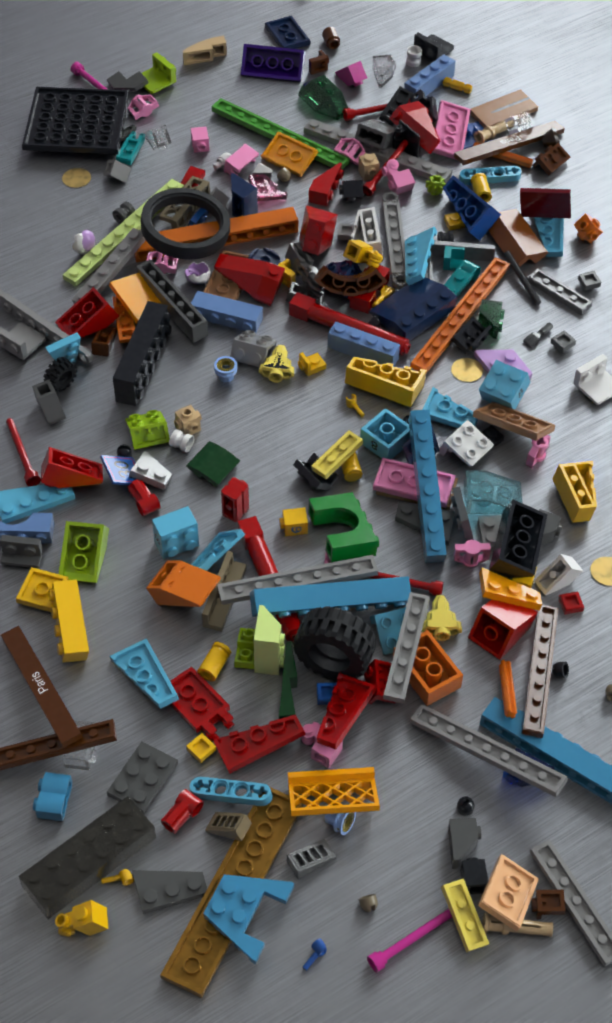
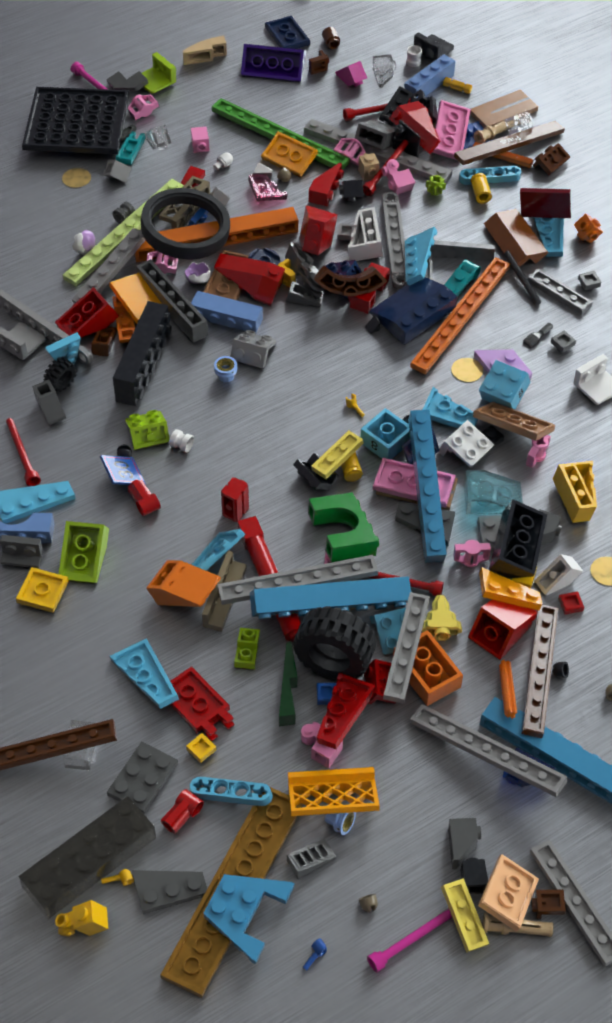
reddish brown tile [1,625,83,748] -> none
dark azure brick [33,772,72,821] -> none
red slope [41,447,103,488] -> none
yellow brick [48,580,89,663] -> none
wing [129,451,172,490] -> none
medium azure brick [152,506,199,559] -> none
tan brick [174,405,202,435] -> none
dark green slope [186,441,241,487] -> none
yellow piece [197,642,232,682] -> none
dark tan slope [205,812,252,841] -> none
red wing [212,715,306,774] -> none
bright pink hinge [223,143,259,176] -> none
dark blue slope [231,173,258,217] -> none
yellowish green slope [254,605,285,675] -> none
light yellow rock [259,345,294,383] -> none
yellow brick [279,507,308,537] -> none
red brick [289,292,411,356] -> none
clear green wedge [298,75,348,120] -> none
yellow bracket [298,352,326,376] -> none
medium blue brick [328,321,400,367] -> none
yellow brick [343,240,383,268] -> none
yellow wedge [345,357,427,407] -> none
yellow piece [372,285,395,308] -> none
black wheel [437,231,454,242] -> none
blue wedge [443,175,501,240] -> none
teal panel [443,246,465,271] -> none
yellow plate [444,212,465,231] -> none
dark grey wing [450,486,474,541] -> none
black bracket [451,317,492,354] -> none
black hinge [457,796,475,816] -> none
clear green slope [478,299,505,339] -> none
dark brown cone [542,128,560,147] -> none

